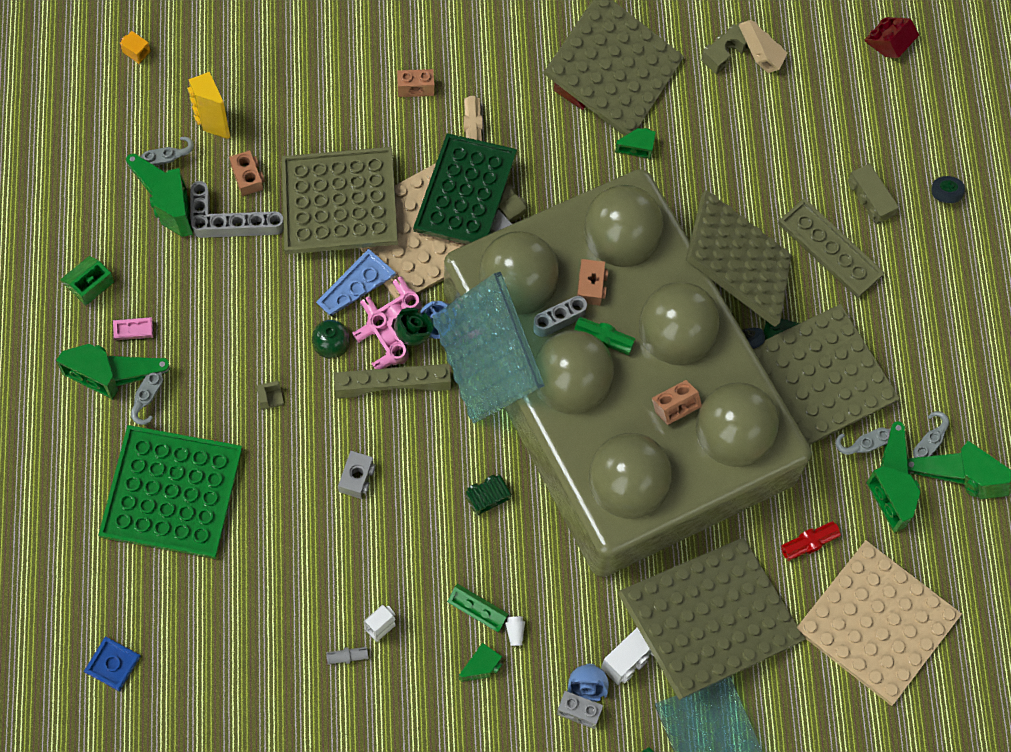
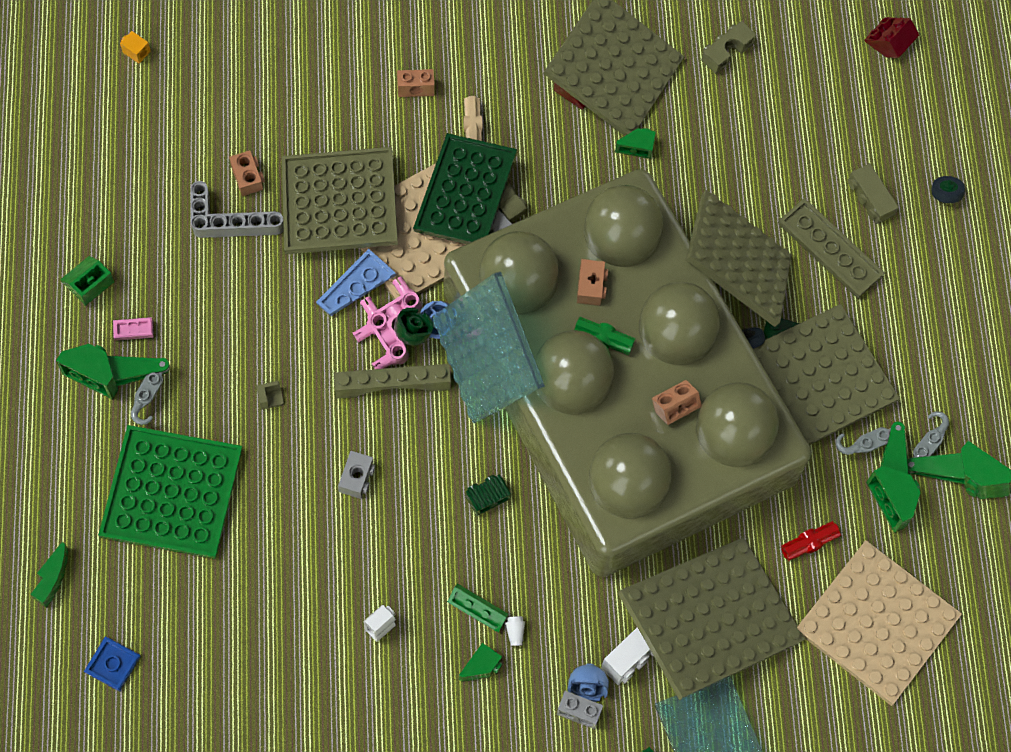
green slope [126,137,194,237] -> none
yellow slope [187,72,231,139] -> none
dark green cylinder [312,320,350,359] -> none
light grey pin [326,646,368,665] -> none
light grey beam [533,296,587,337] -> none
tan slope [739,20,788,73] -> none
none -> green slope [30,542,69,608]

